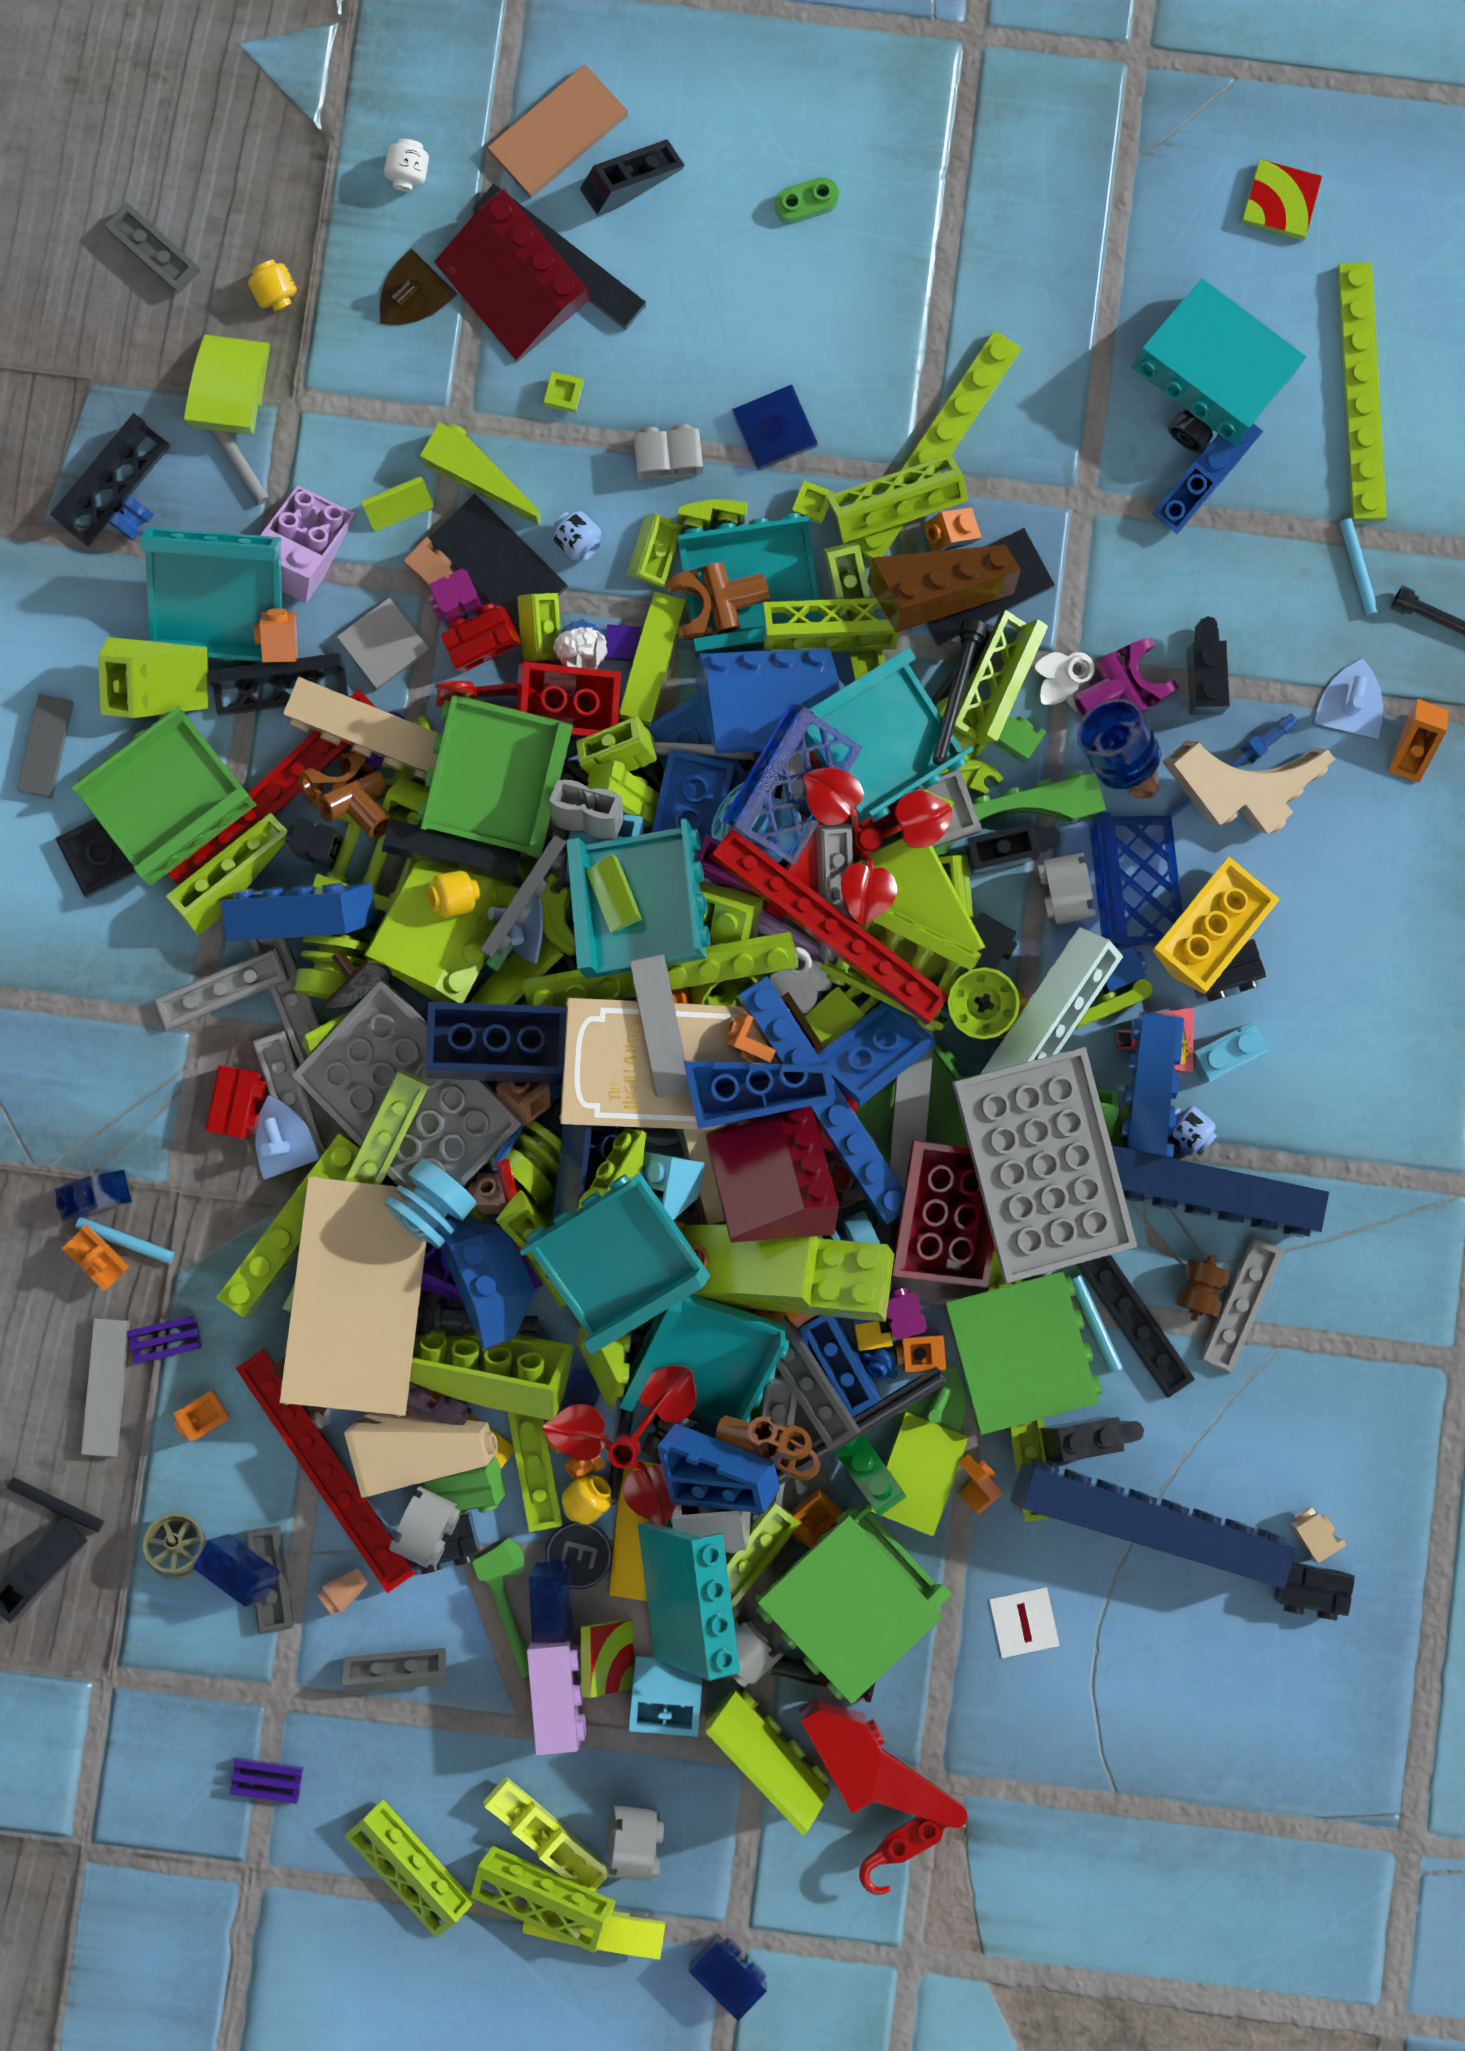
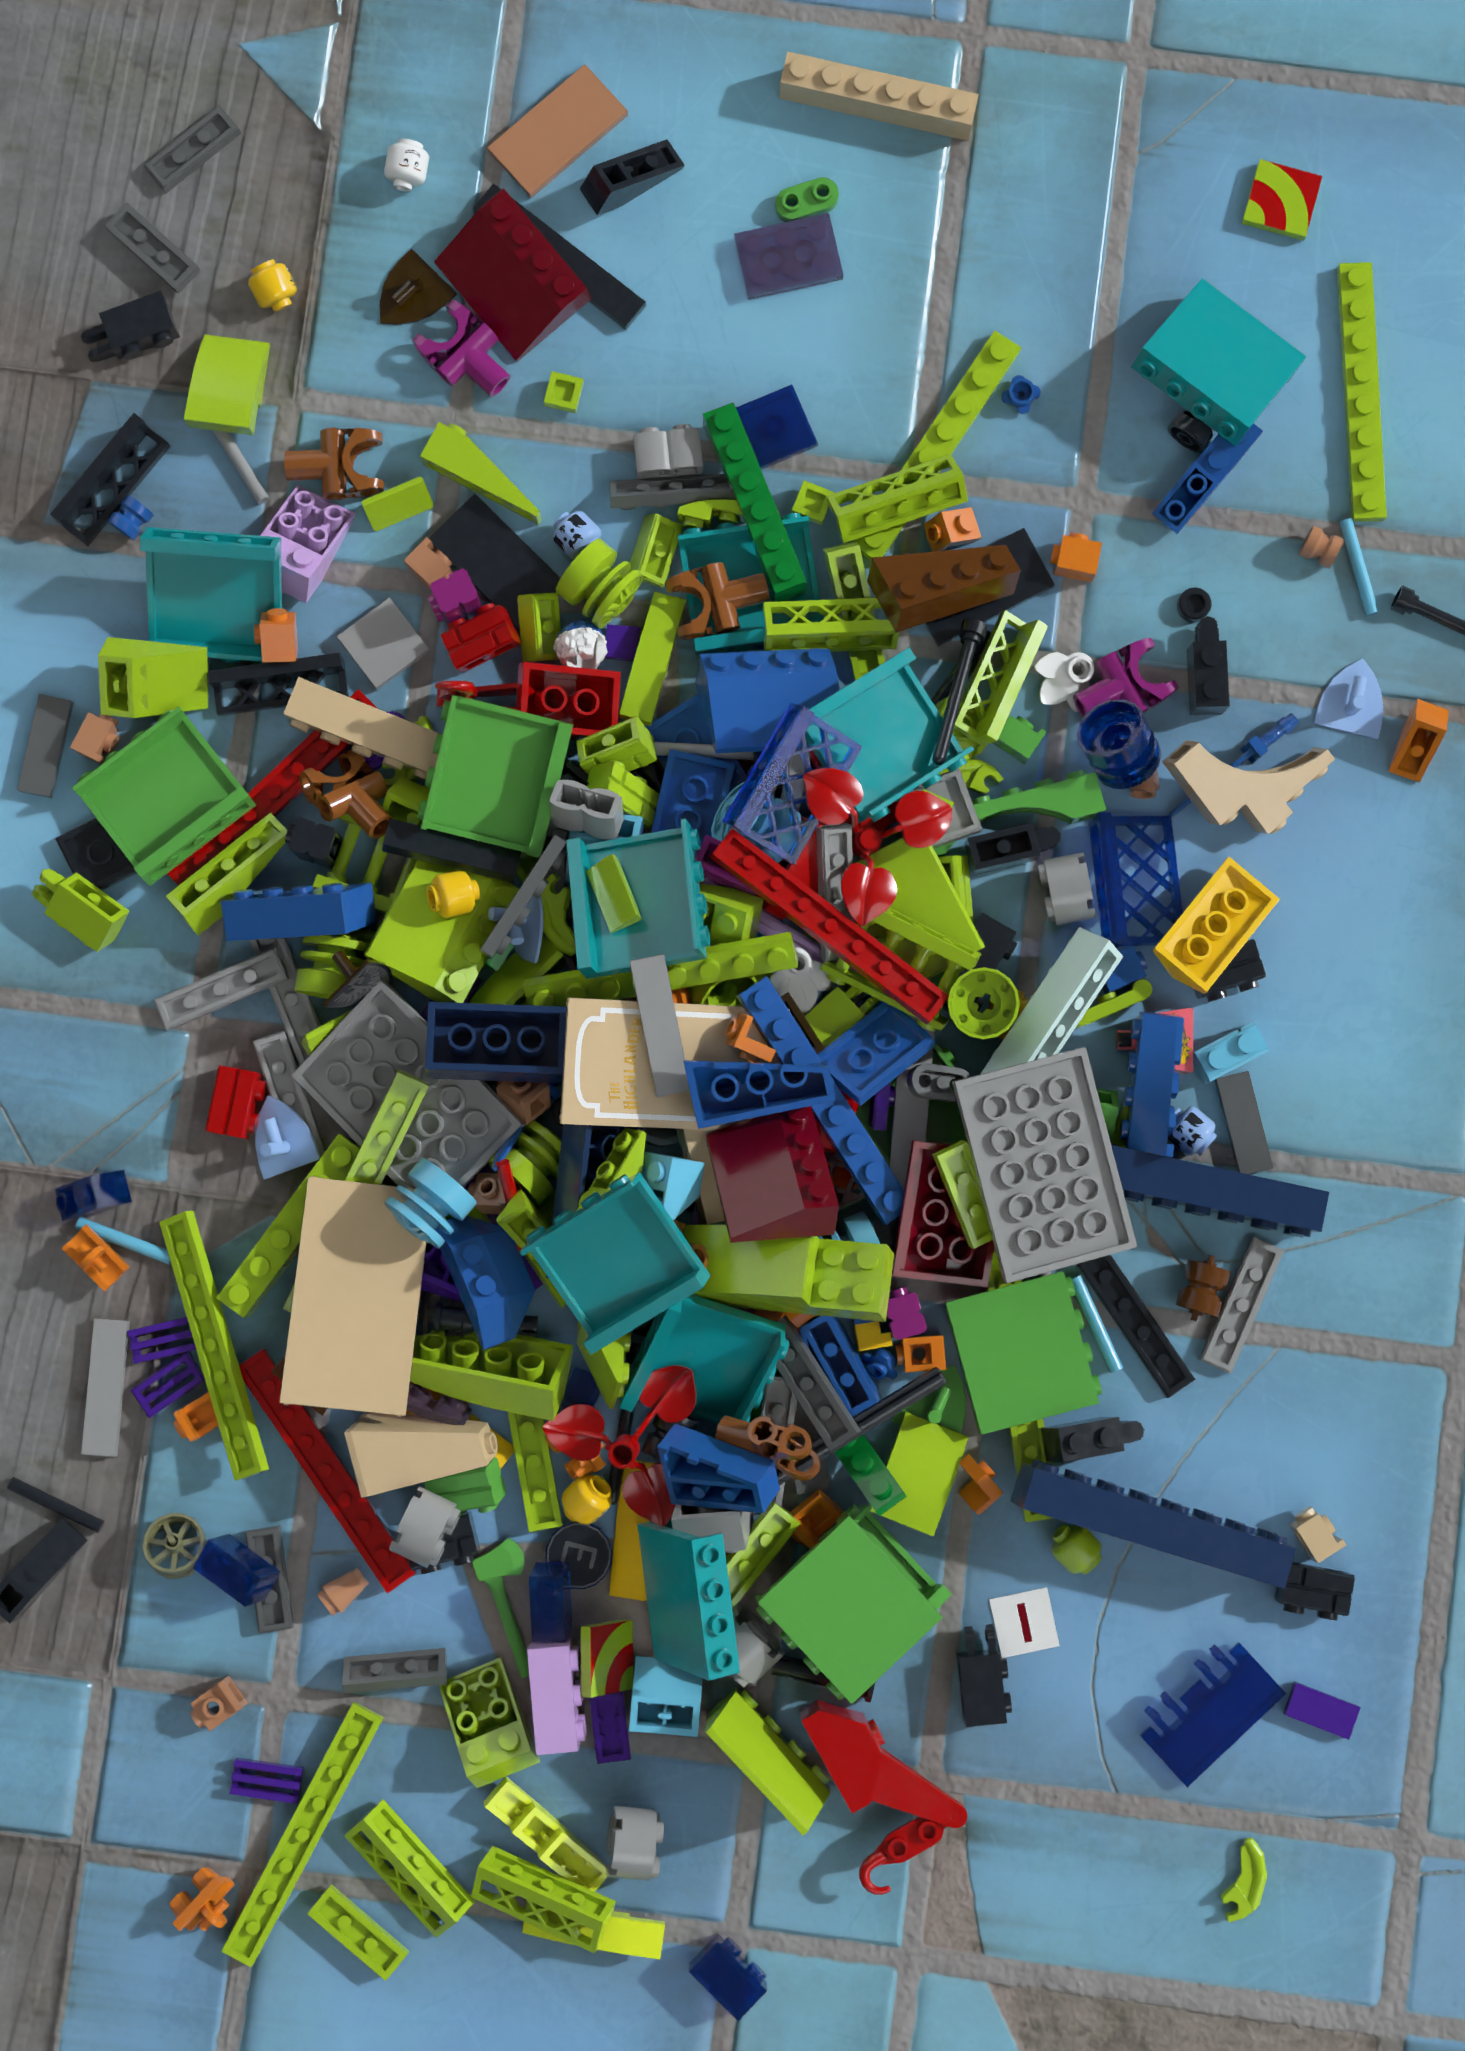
none -> lime hinge [31,869,130,952]
none -> nougat brick [70,712,119,765]
none -> black hinge [81,290,180,363]
none -> dark purple tile [130,1351,205,1418]
none -> dark grey tile [143,105,241,193]
none -> lime plate [159,1211,269,1481]
none -> orange hips [169,1867,235,1931]
none -> nougat brick [190,1675,248,1732]
none -> lime plate [221,1701,384,1968]
none -> dark orange connector [284,427,384,500]
none -> lime plate [307,1884,409,1981]
none -> magenta connector [412,300,511,397]
none -> lime slope [438,1657,540,1788]
none -> lime wheel [556,538,644,629]
none -> dark purple plate [589,1691,631,1764]
none -> dark grey plate [610,474,736,510]
none -> green arch [703,402,807,602]
none -> clear purple plate [734,213,844,300]
none -> tan brick [779,51,979,141]
none -> dark purple plate [868,1082,895,1131]
none -> dark grey plate [907,1063,971,1103]
none -> lime plate [932,1140,993,1249]
none -> black hinge [956,1624,1012,1727]
none -> blue plate [1001,375,1041,414]
none -> orange brick [1050,533,1102,583]
none -> lime head [1051,1524,1102,1575]
none -> clear blue hinge [1140,1642,1286,1788]
none -> black tile [1177,587,1212,622]
none -> dark grey tile [1215,1071,1273,1174]
none -> lime piece [1220,1837,1267,1922]
none -> dark purple tile [1283,1681,1361,1740]
none -> nougat wheel [1299,525,1344,569]

